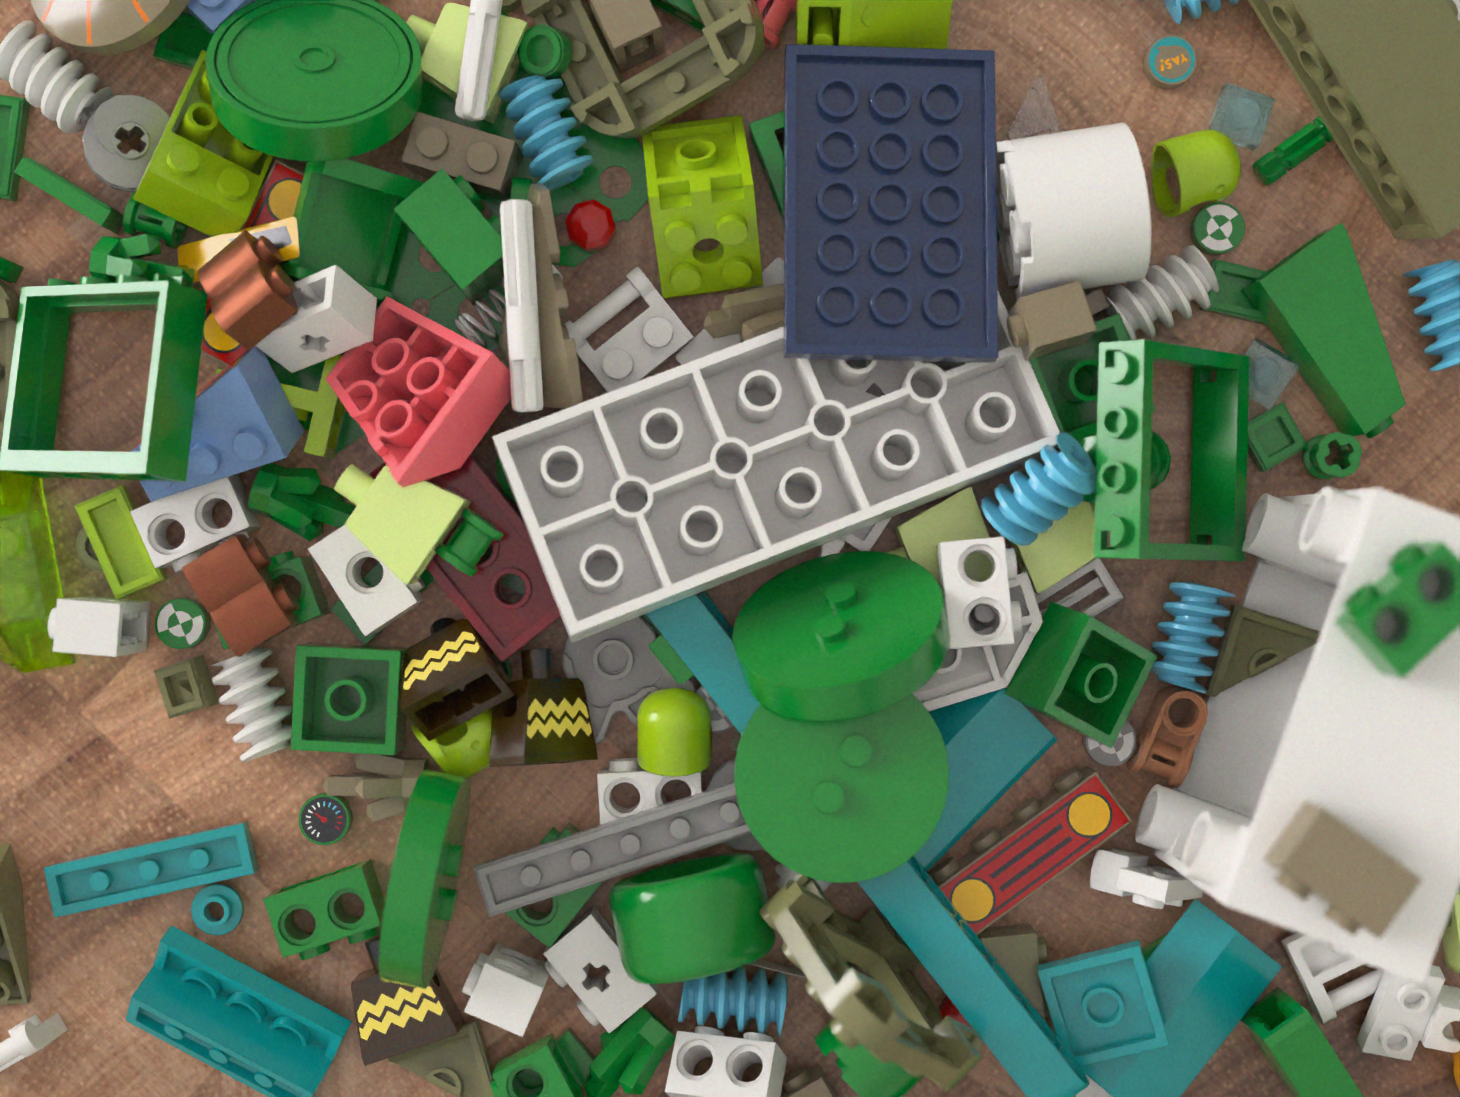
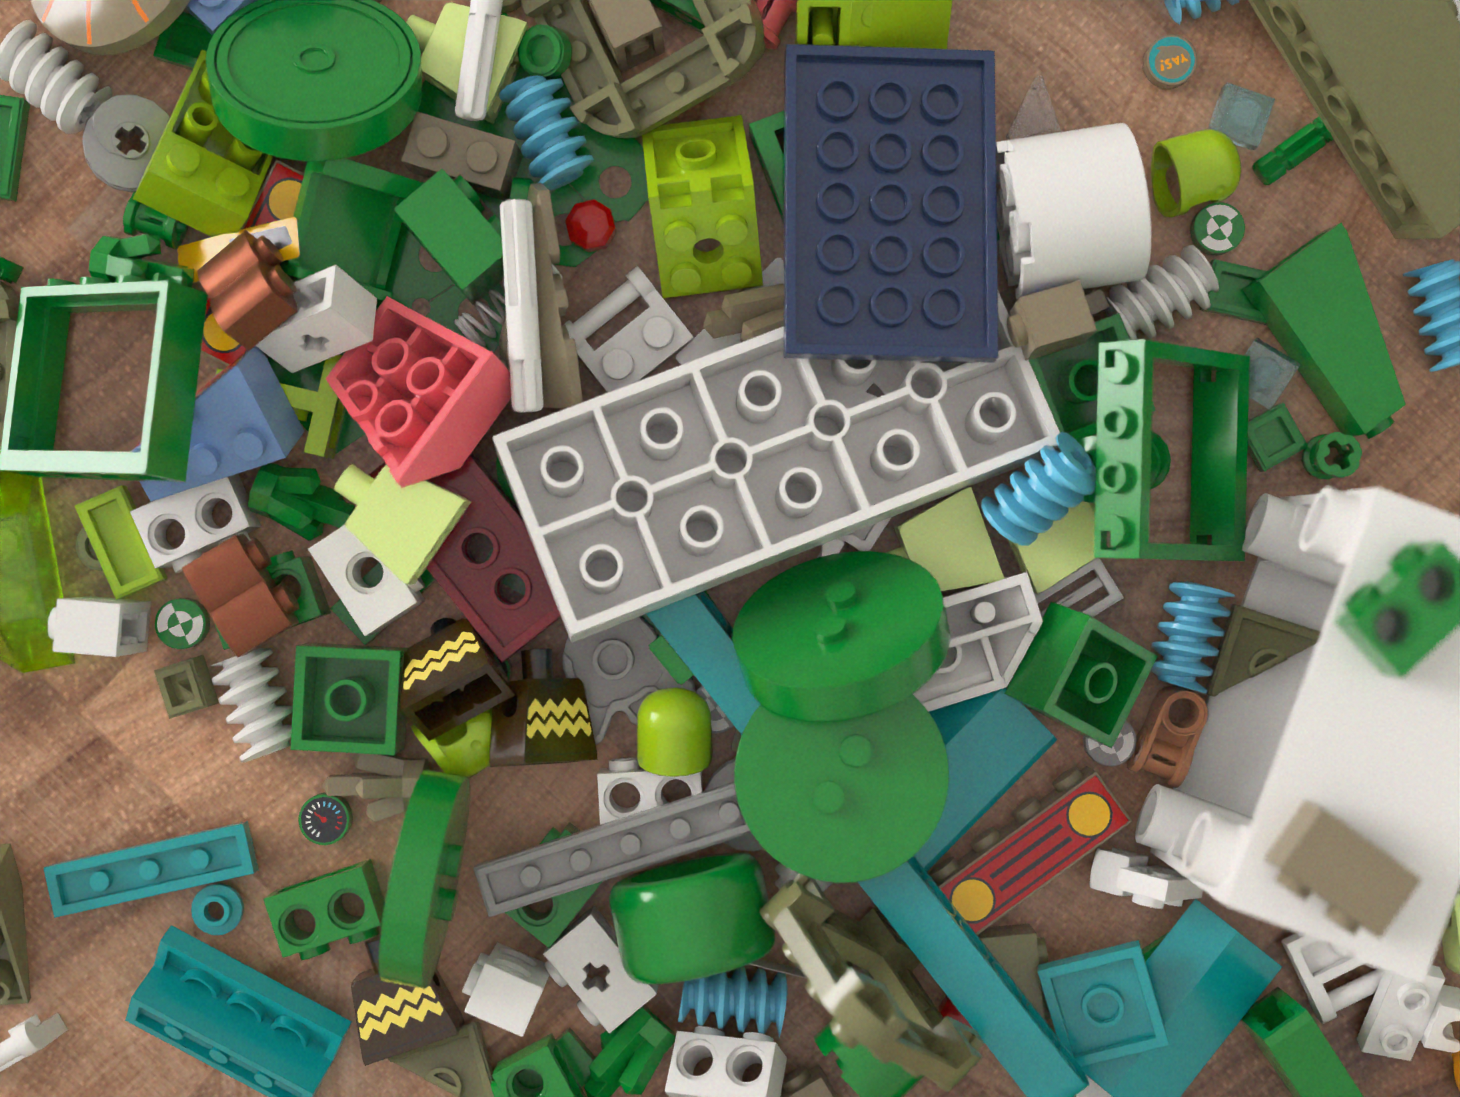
green tile [14,156,124,234] -> none
green bush [435,507,504,577] -> none
white brick [937,537,1022,649] -> none

